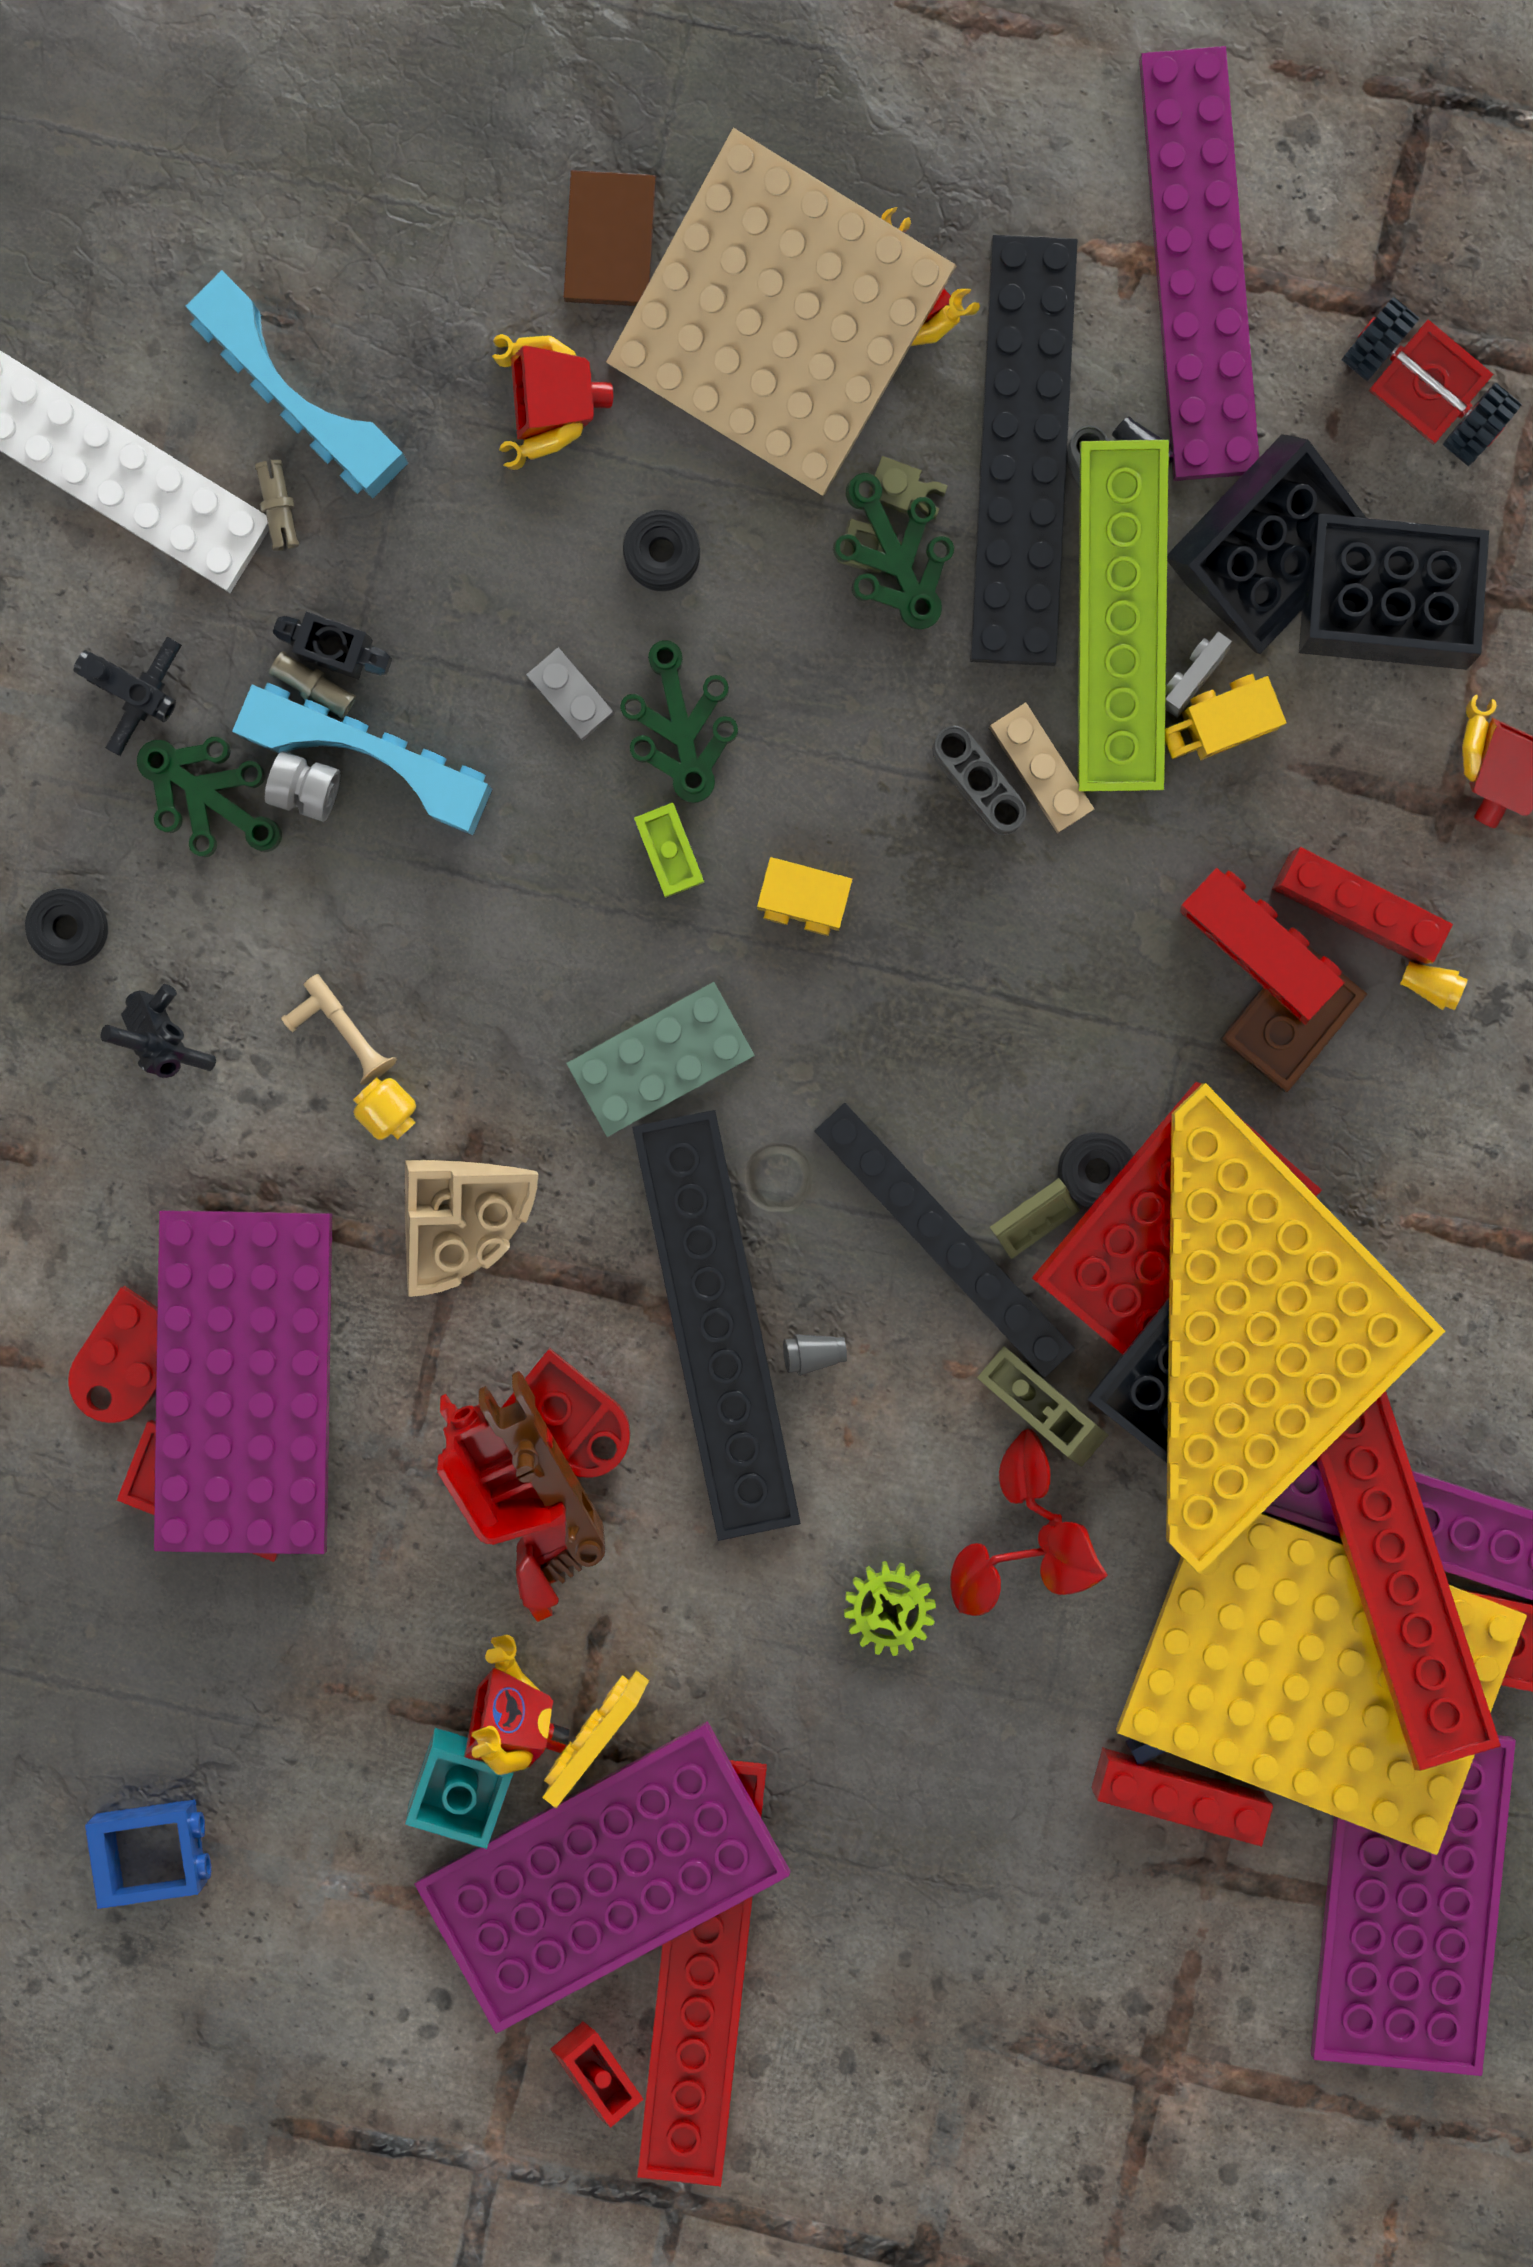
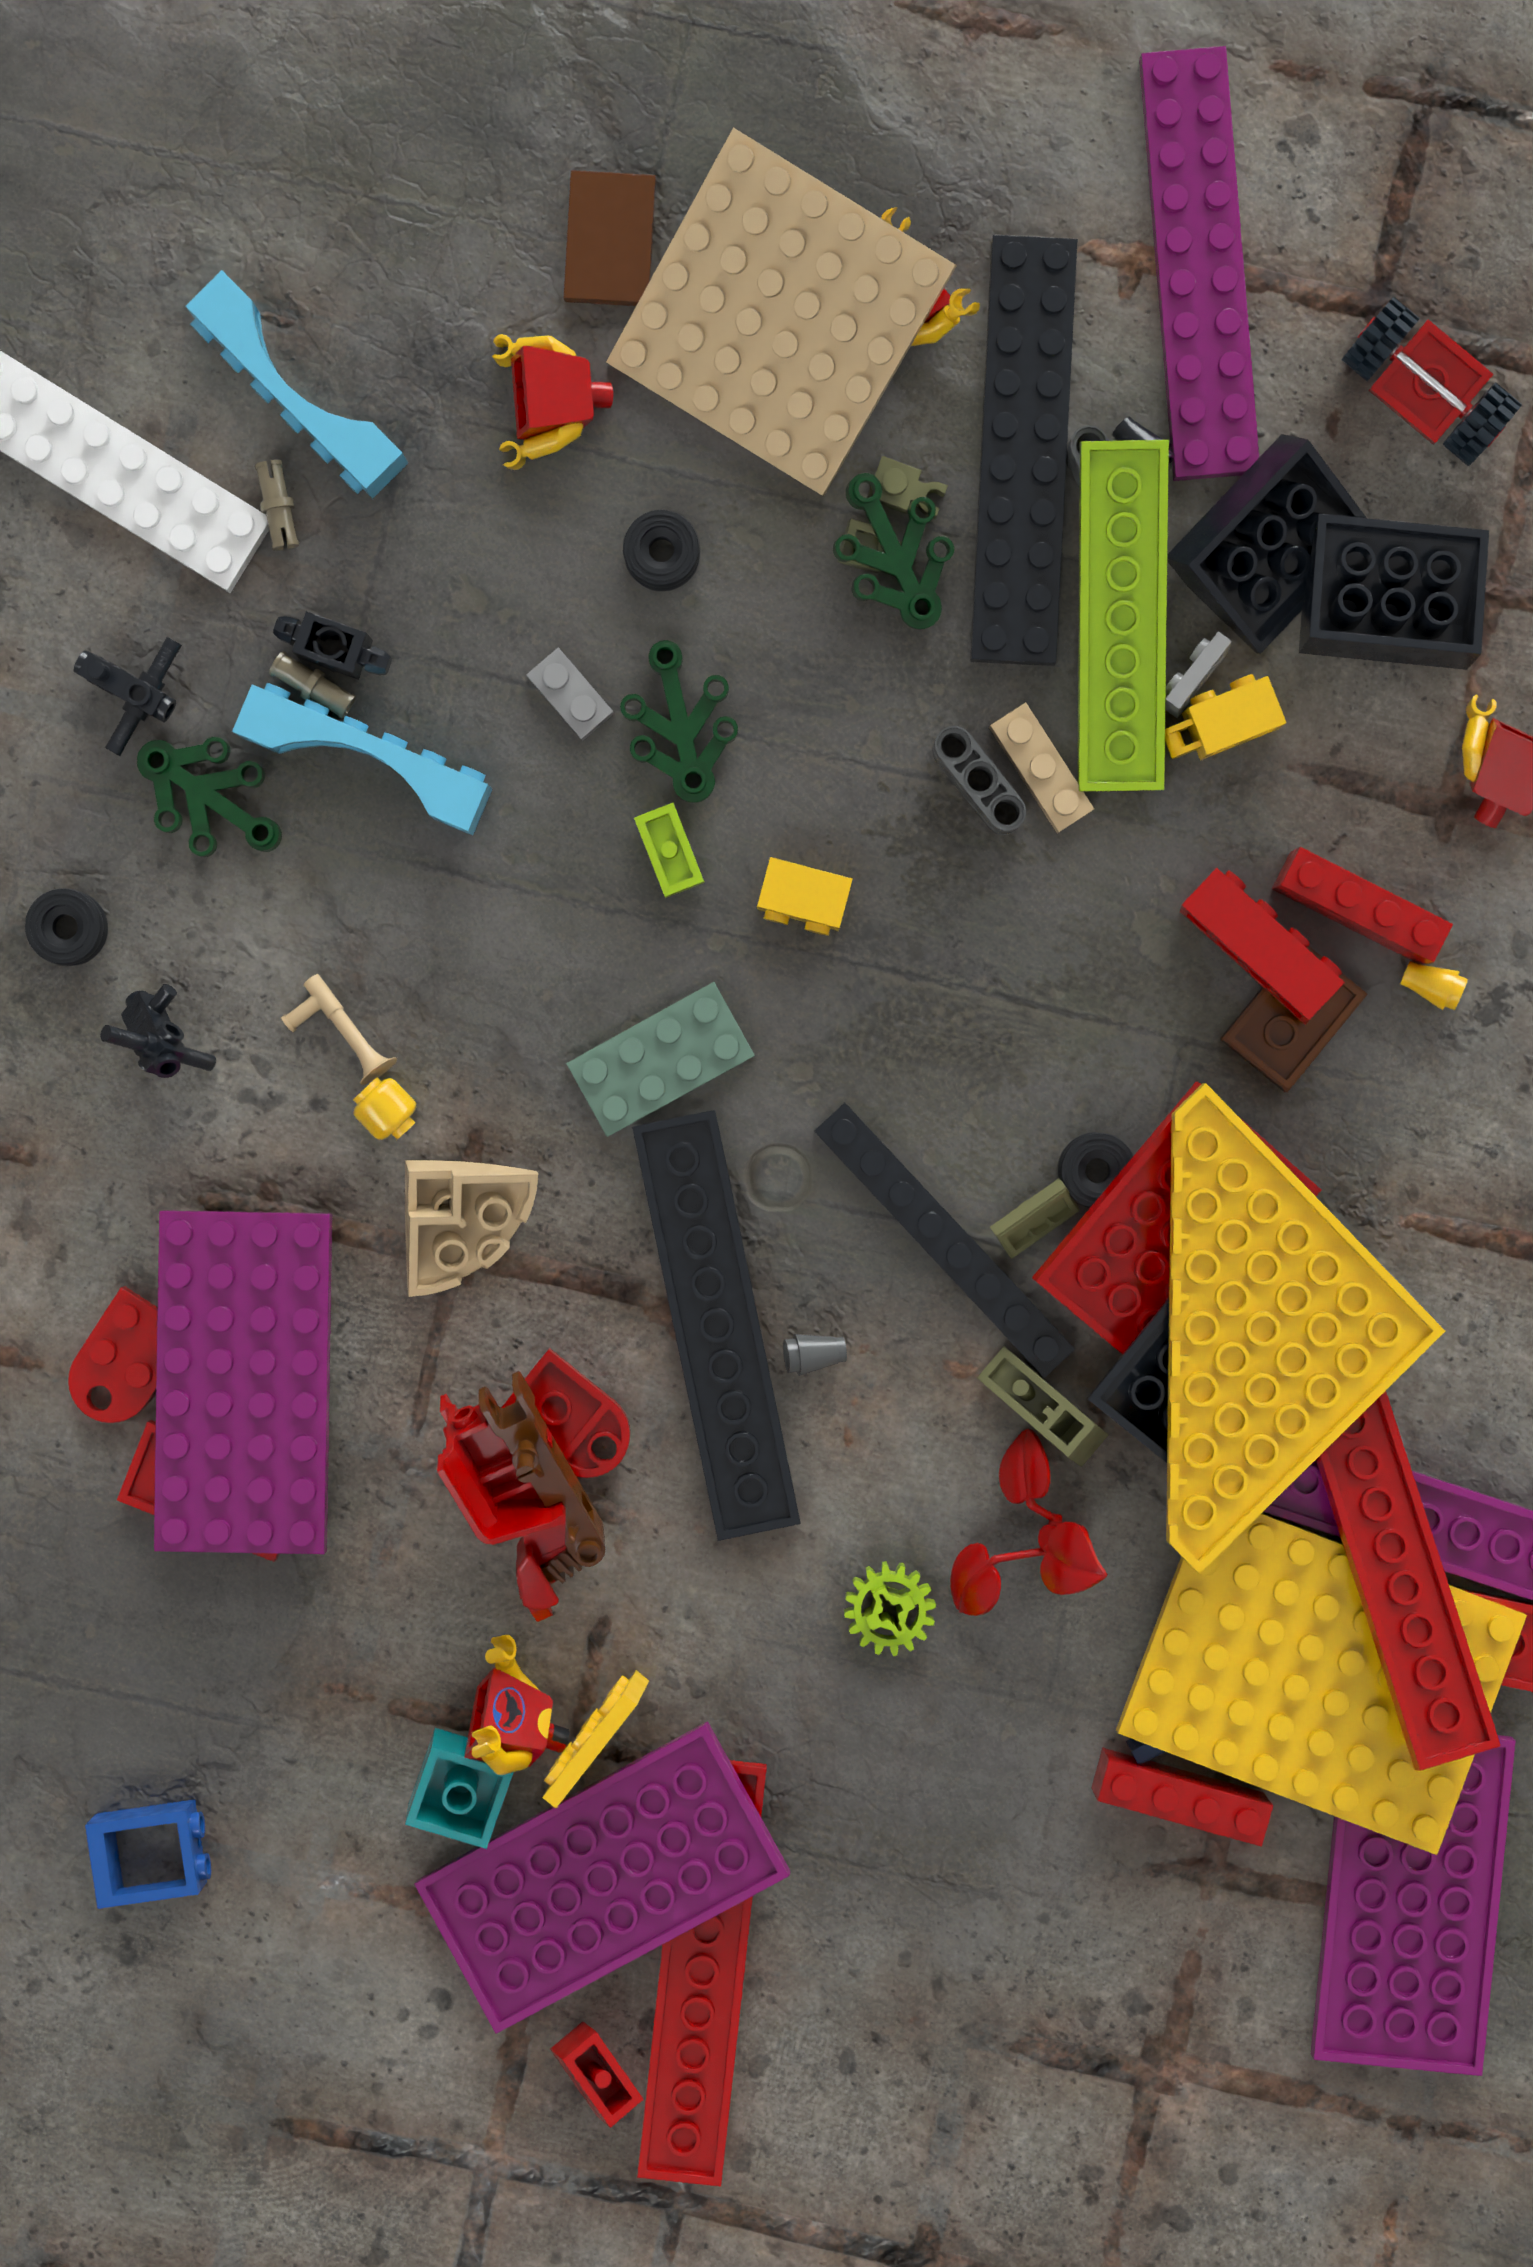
light grey wheel [265,751,341,822] -> none

